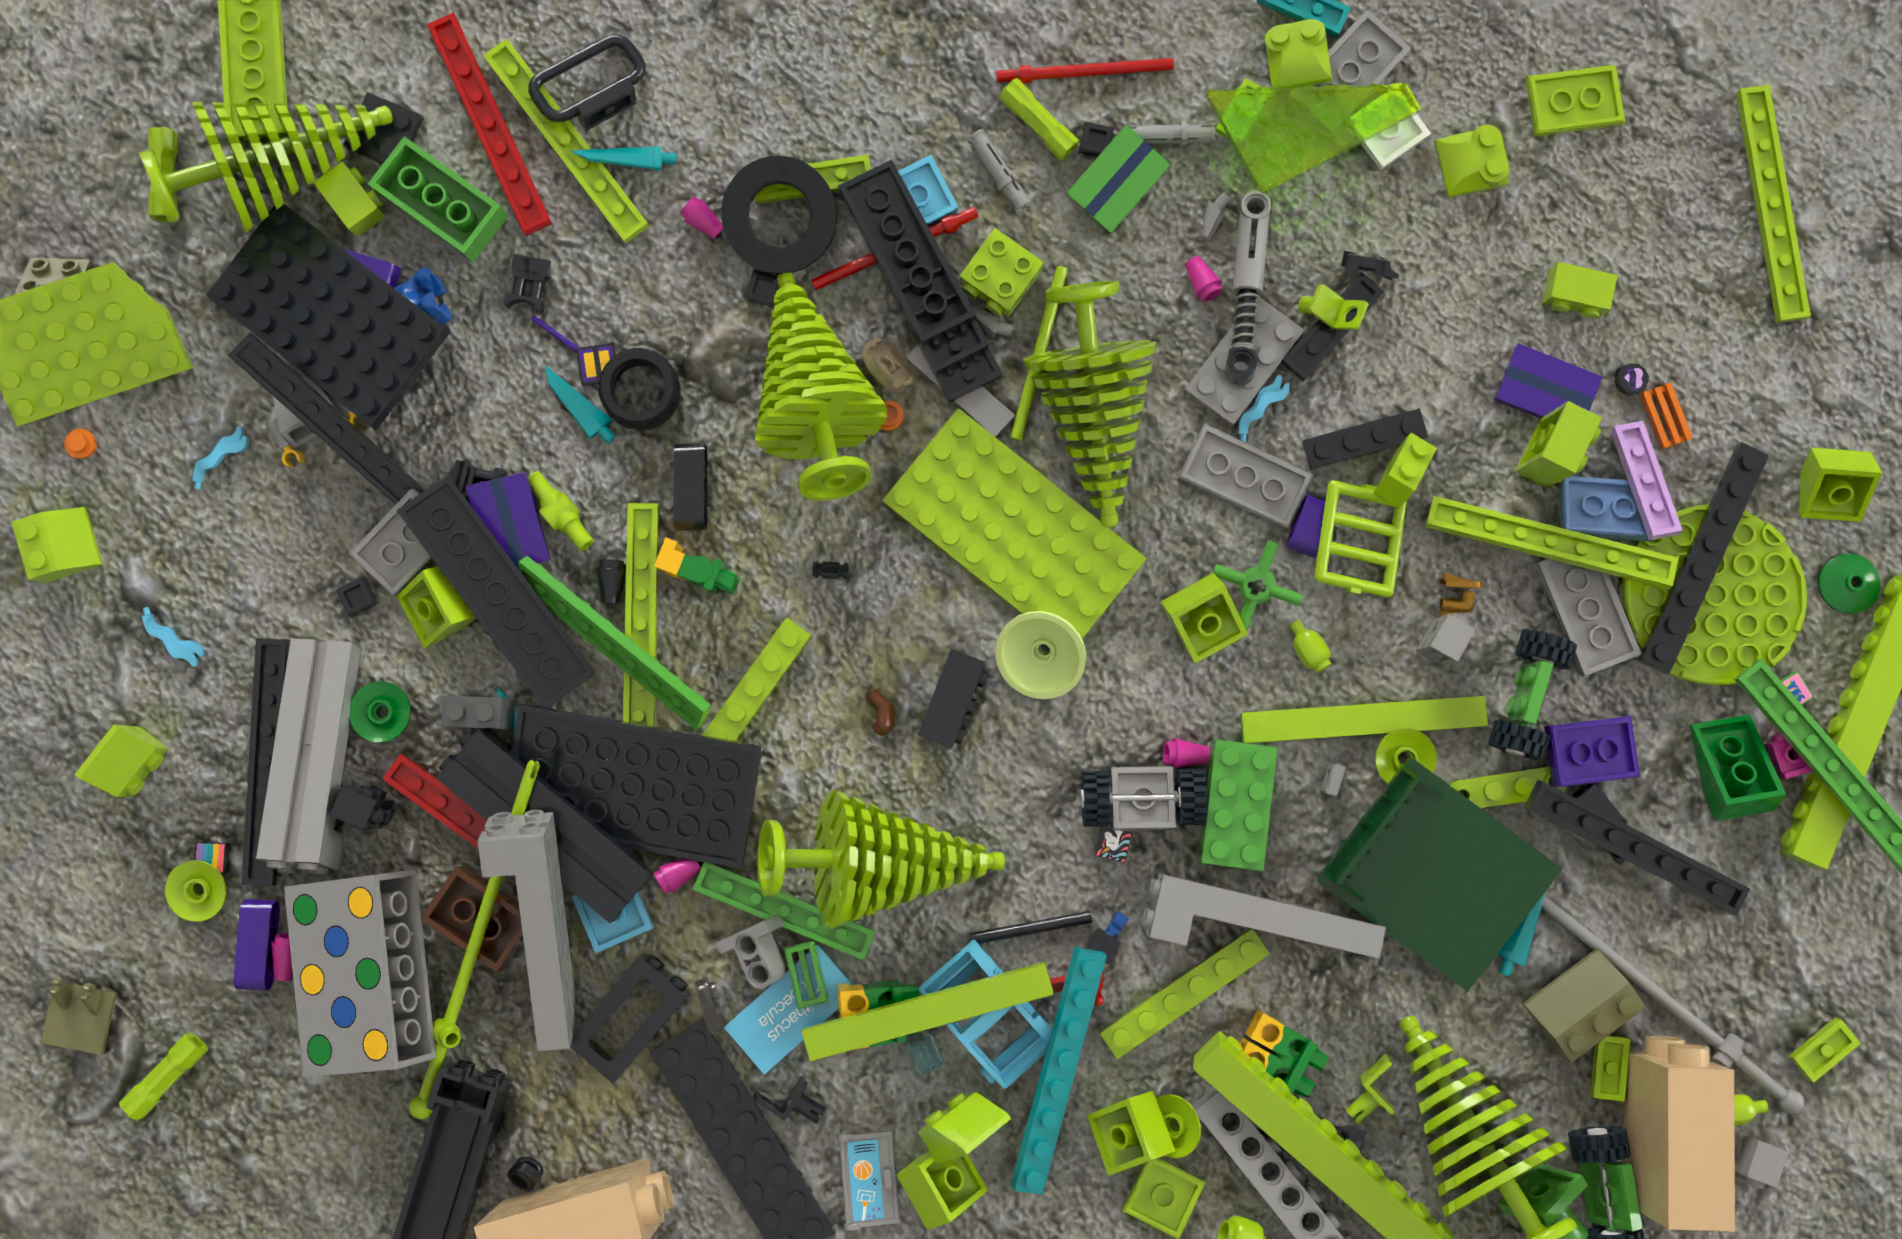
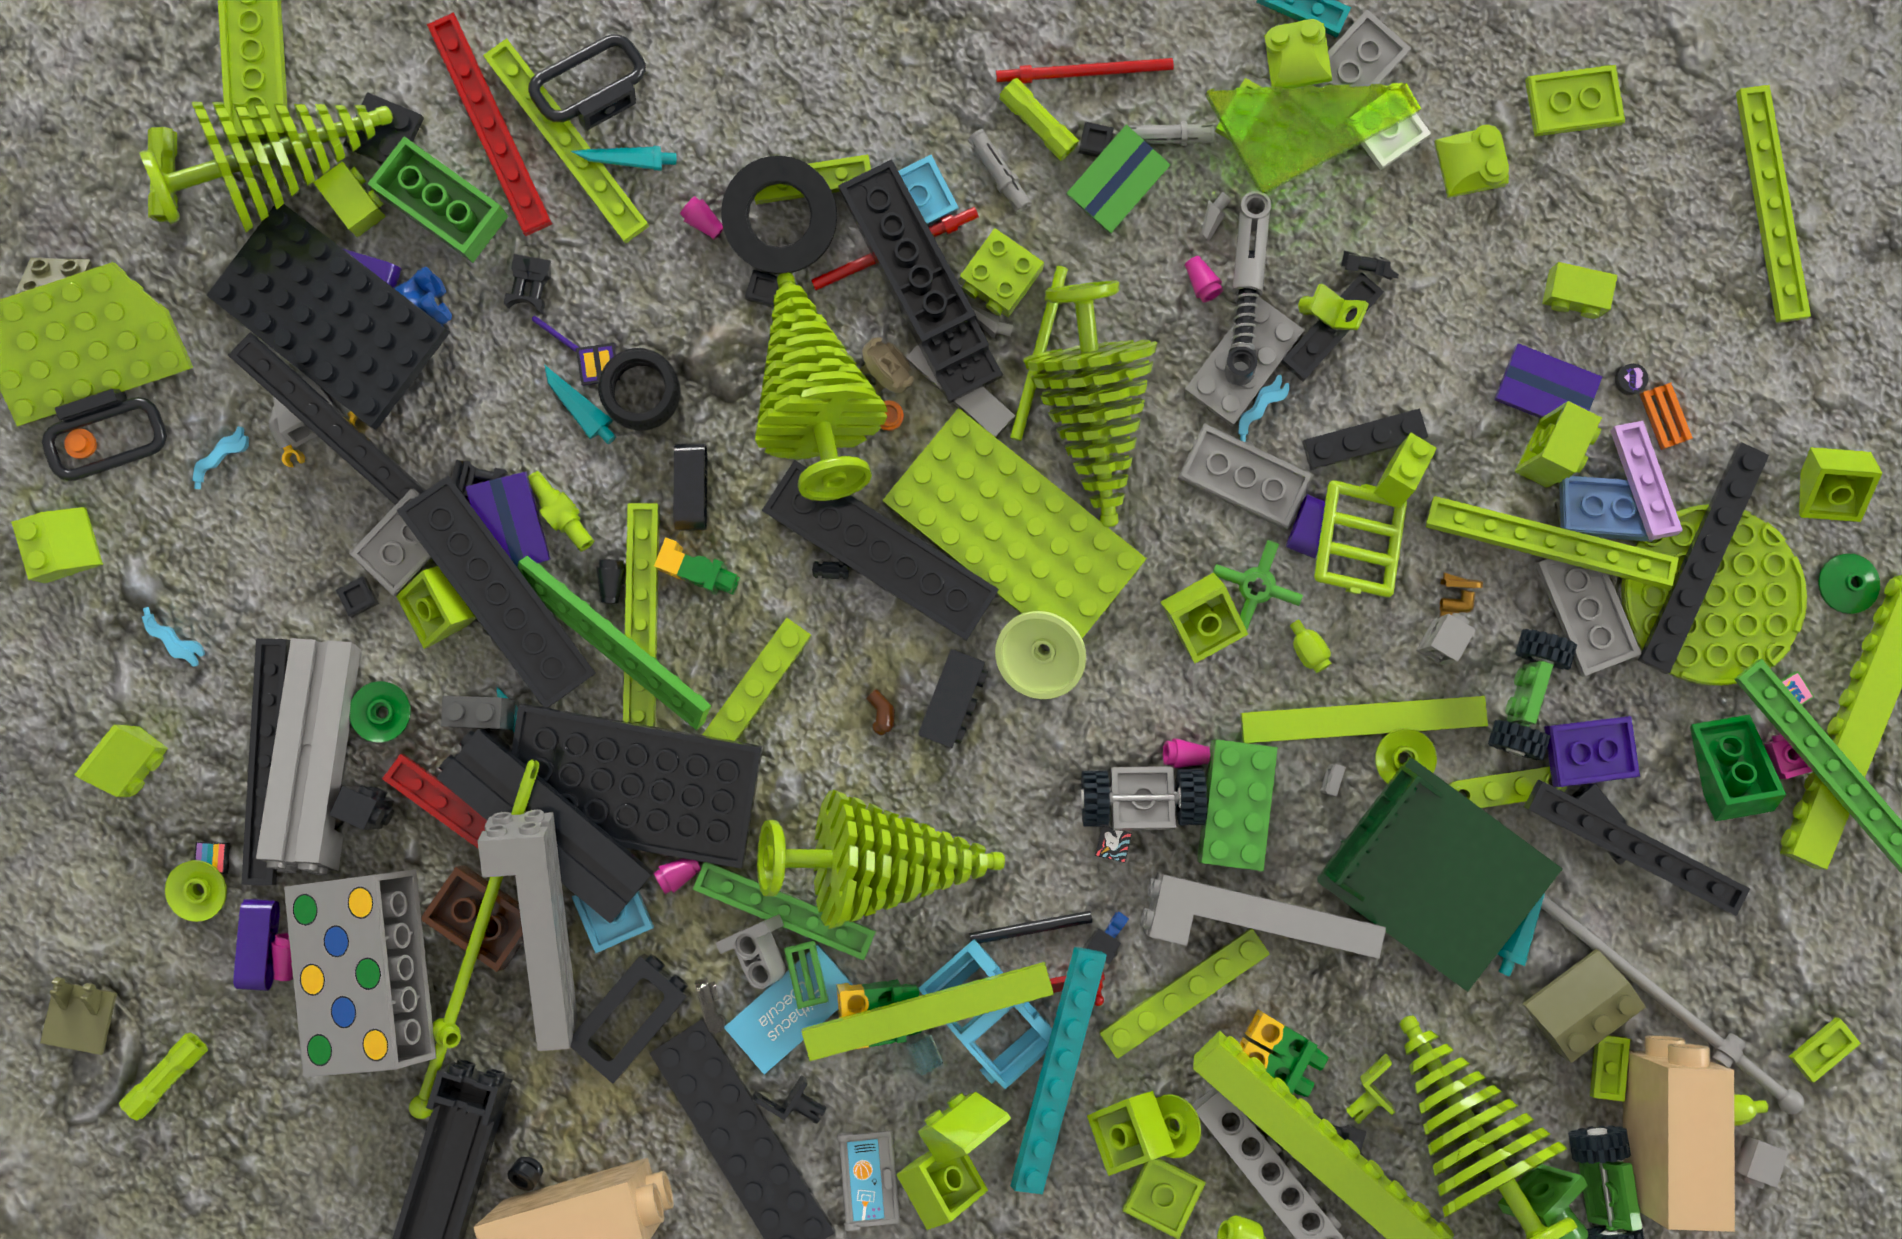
none -> black bar [42,389,167,481]
none -> black plate [762,460,999,641]

